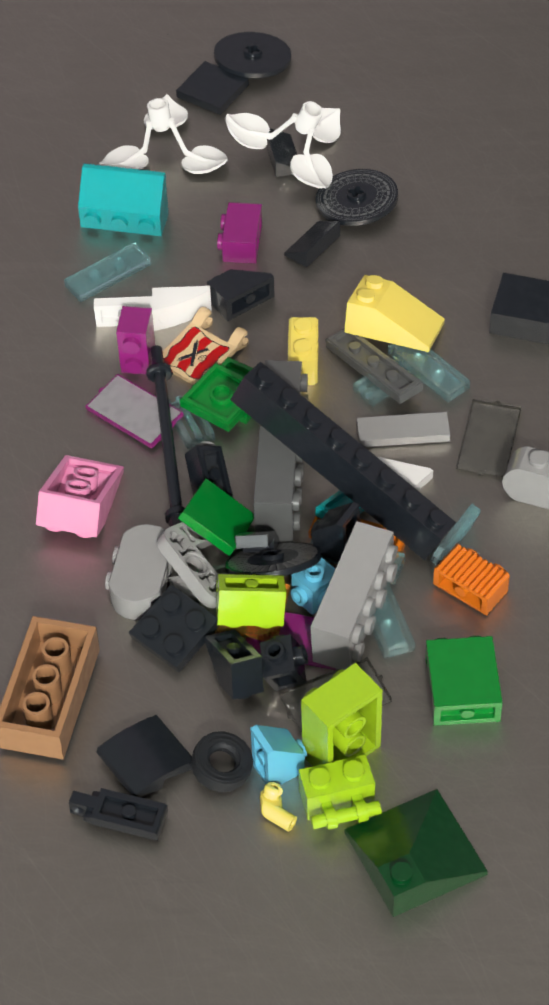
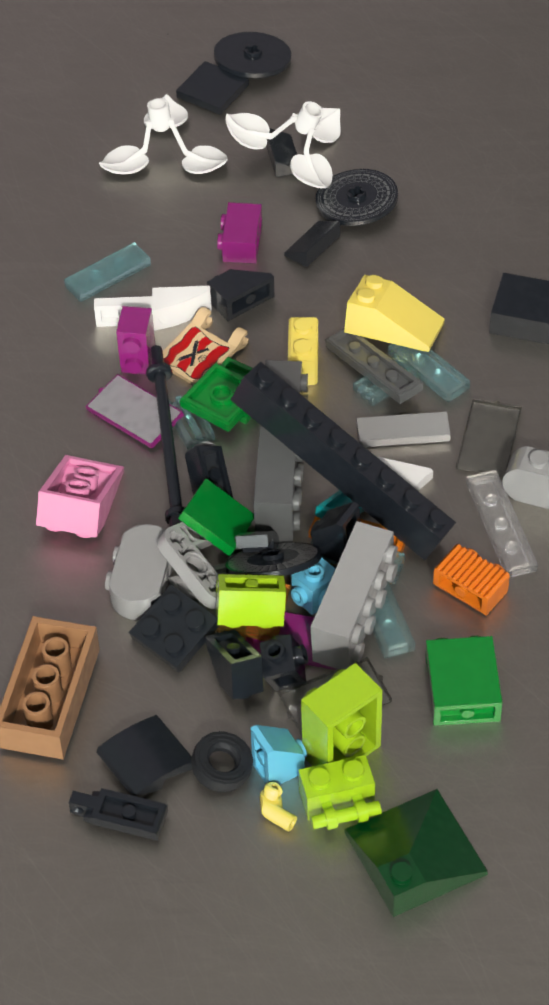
slope [78,163,169,237] -> none
clear light blue tile [430,504,481,565] -> none
none -> clear tile [466,470,538,578]

